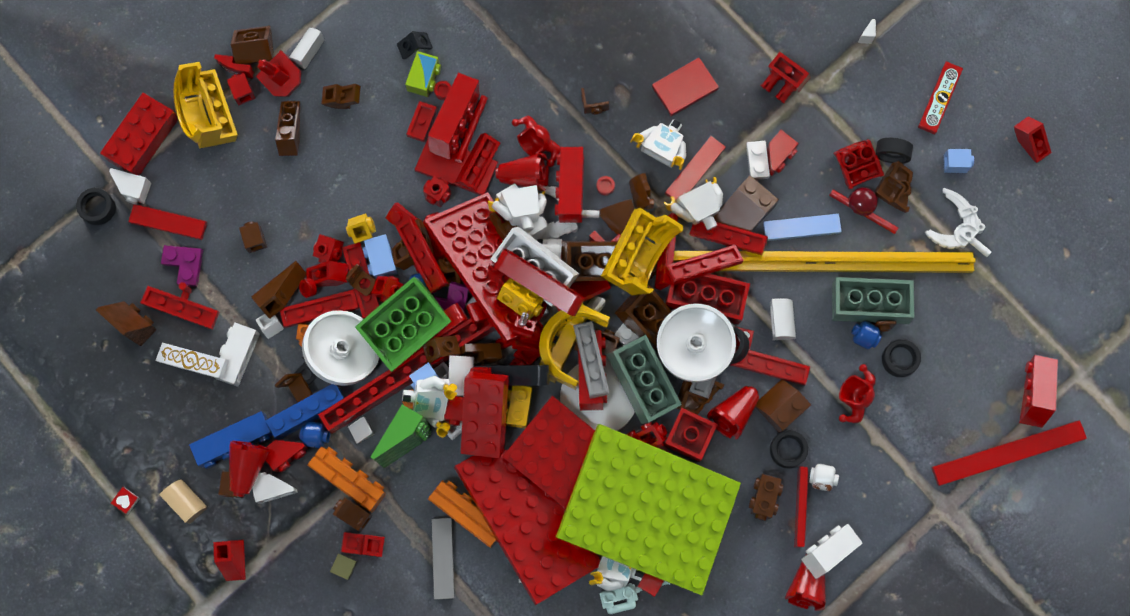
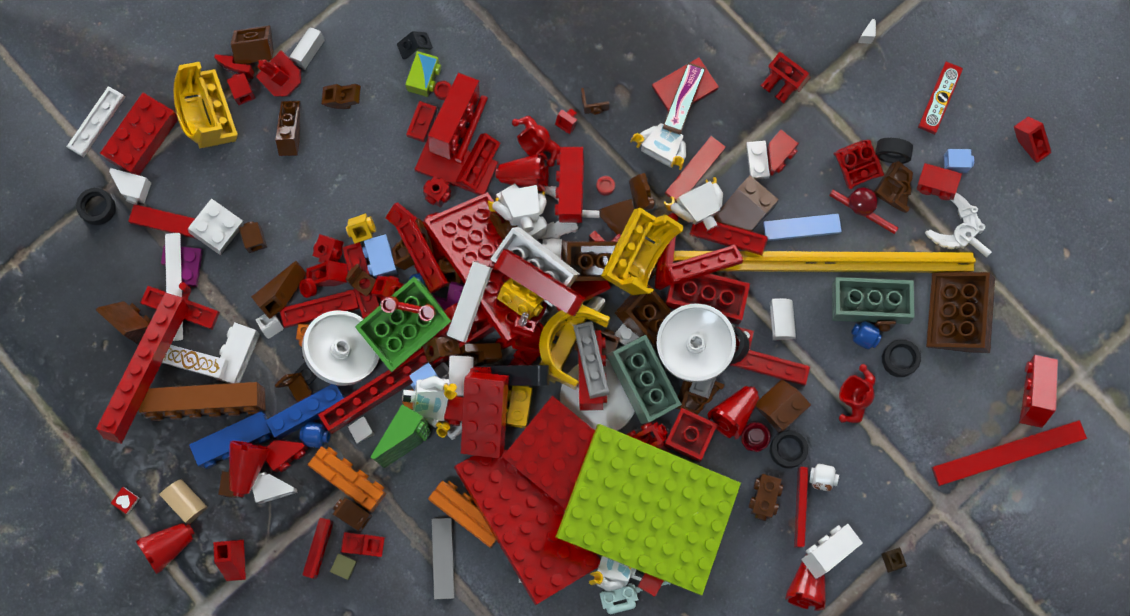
none -> white tile [66,86,125,158]
none -> red brick [96,293,189,444]
none -> red cone [136,523,195,574]
none -> dark orange brick [138,382,266,421]
none -> white sticker [165,233,183,341]
none -> white brick [188,198,243,255]
none -> red slope [303,518,334,579]
none -> bar [381,296,435,321]
none -> white tile [447,261,493,342]
none -> red tile [555,109,577,134]
none -> slope [662,62,706,135]
none -> dark red hair [741,422,770,452]
none -> dark brown tile [881,547,907,573]
none -> red brick [916,163,962,201]
none -> reddish brown slope [926,272,995,353]

